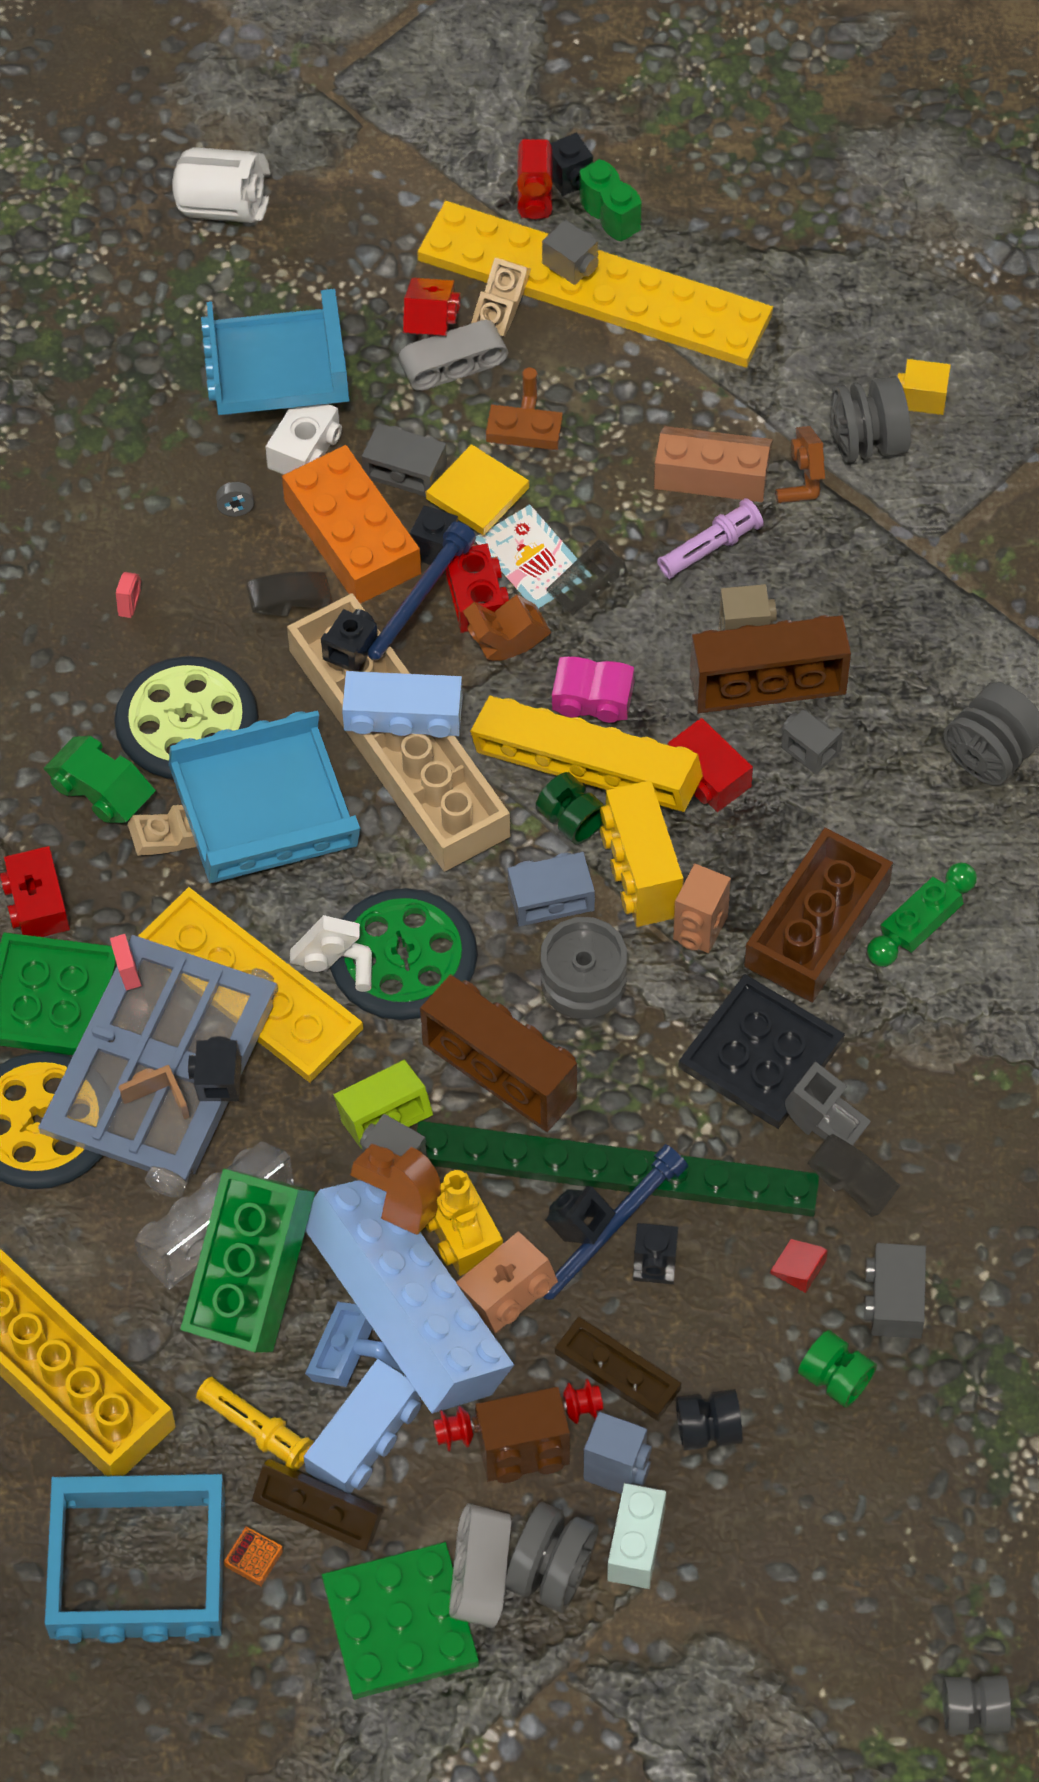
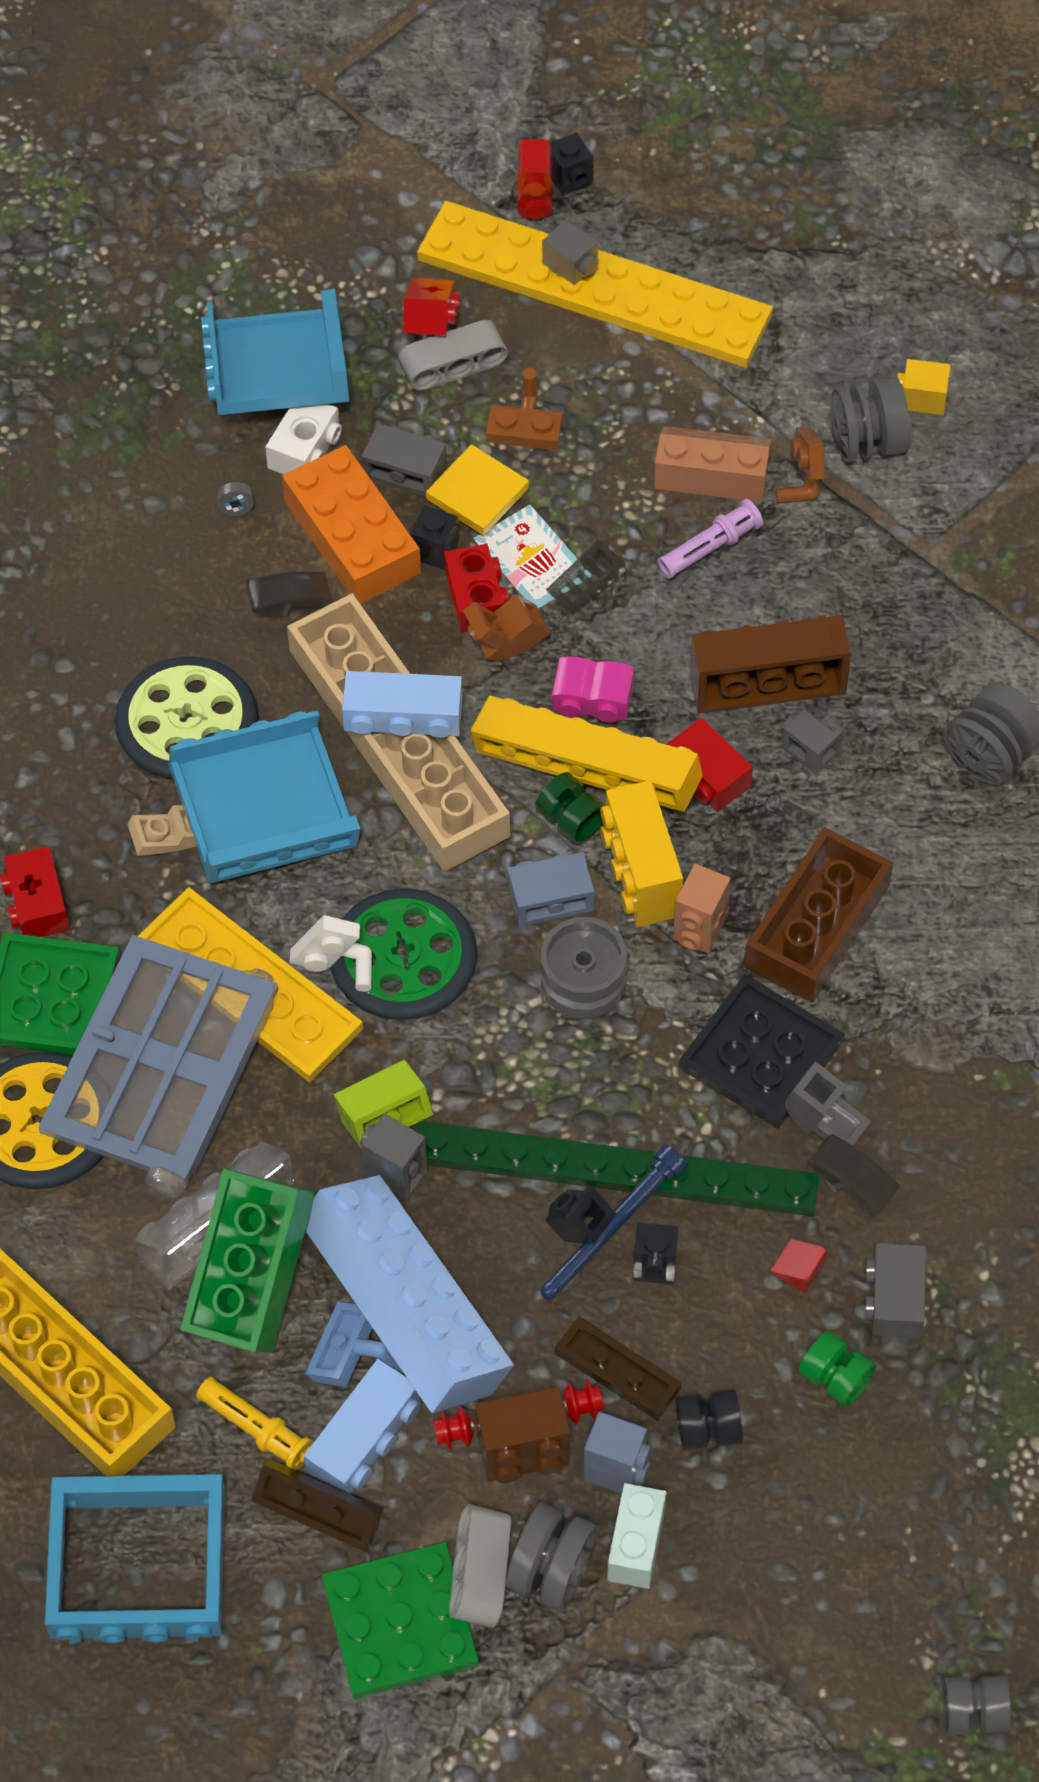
green brick [43,736,156,823] -> none
coral tile [110,934,141,991] -> none
coral tile [115,572,141,618] -> none
medium nougat bracket [118,1065,190,1119] -> none
white cylinder [172,147,270,223] -> none
black brick [188,1036,242,1101] -> none
tile [224,1527,283,1586] -> none
black brick [321,609,378,671] -> none
dark orange brick [350,1144,441,1235] -> none
dark blue piece [368,521,476,660] -> none
reddish brown brick [420,974,577,1133] -> none
yellow brick [425,1170,503,1277] -> none
nougat brick [456,1231,558,1333] -> none
tan slope [471,258,531,336] -> none
green brick [579,159,642,242] -> none
dark tan brick [718,584,777,631] -> none
green plate [867,862,977,967] -> none

